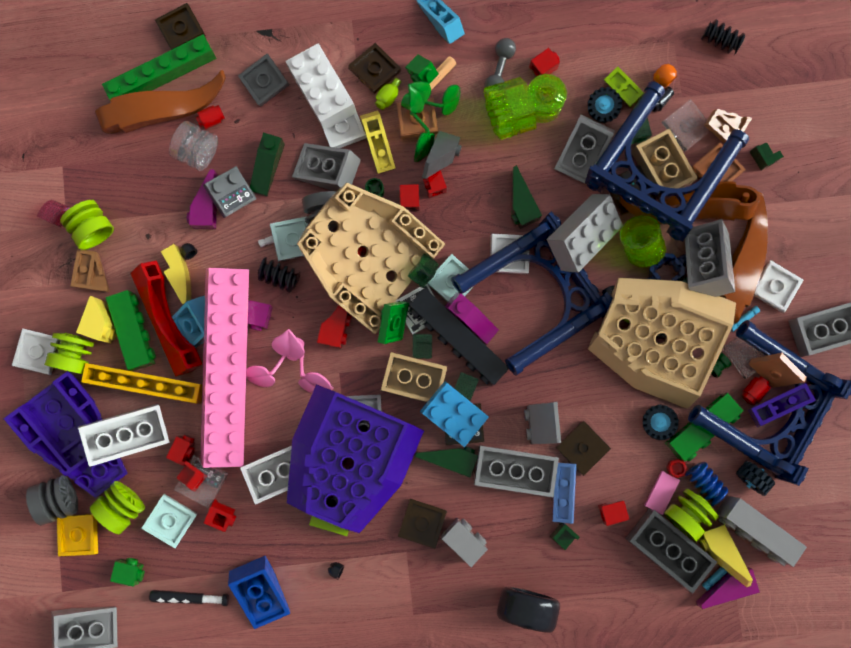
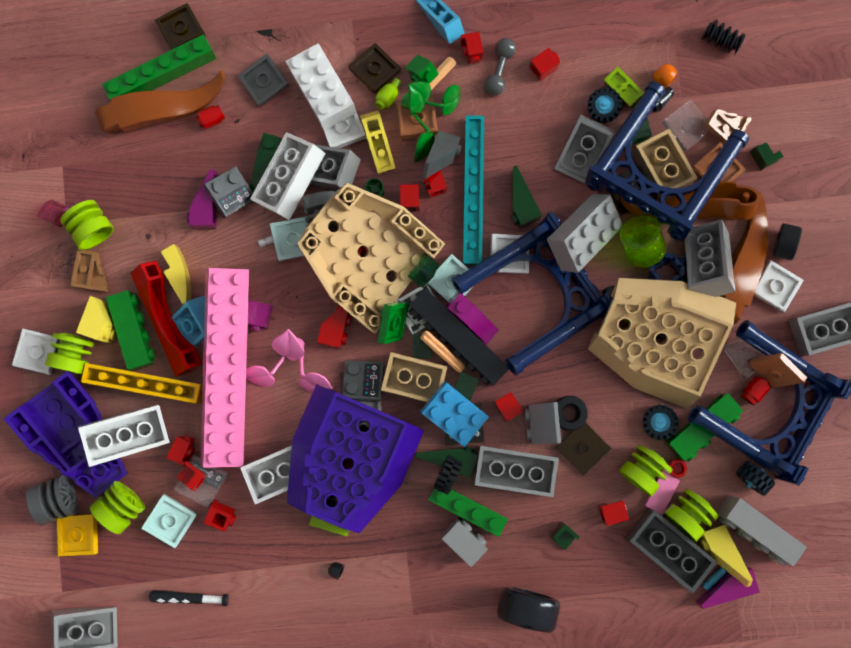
green brick [110,558,145,587] -> none
clear wheel [169,121,218,171] -> none
black hinge [180,243,198,260] -> none
blue slope [228,556,290,629] -> none
black piece [258,257,301,293] -> none
dark brown plate [398,499,447,549] -> none
clear neon green piece [483,77,537,140] -> none
clear neon green wheel [524,74,567,123] -> none
medium blue plate [553,463,576,524] -> none
blue piece [685,462,728,506] -> none
dark green wheel [711,352,732,378] -> none
medium azure wheel [731,306,760,332] -> none
dark purple slope [748,383,816,428] -> none
none -> white brick [250,132,326,220]
none -> dark grey plate [342,360,384,401]
none -> light nougat axle [420,331,465,373]
none -> green brick [429,488,508,537]
none -> black tyre [433,455,463,495]
none -> red brick [460,32,484,64]
none -> teal plate [463,115,484,265]
none -> red panel [494,392,523,422]
none -> black tyre [556,396,588,430]
none -> lime wheel [618,445,673,497]
none -> black tyre [773,223,802,260]

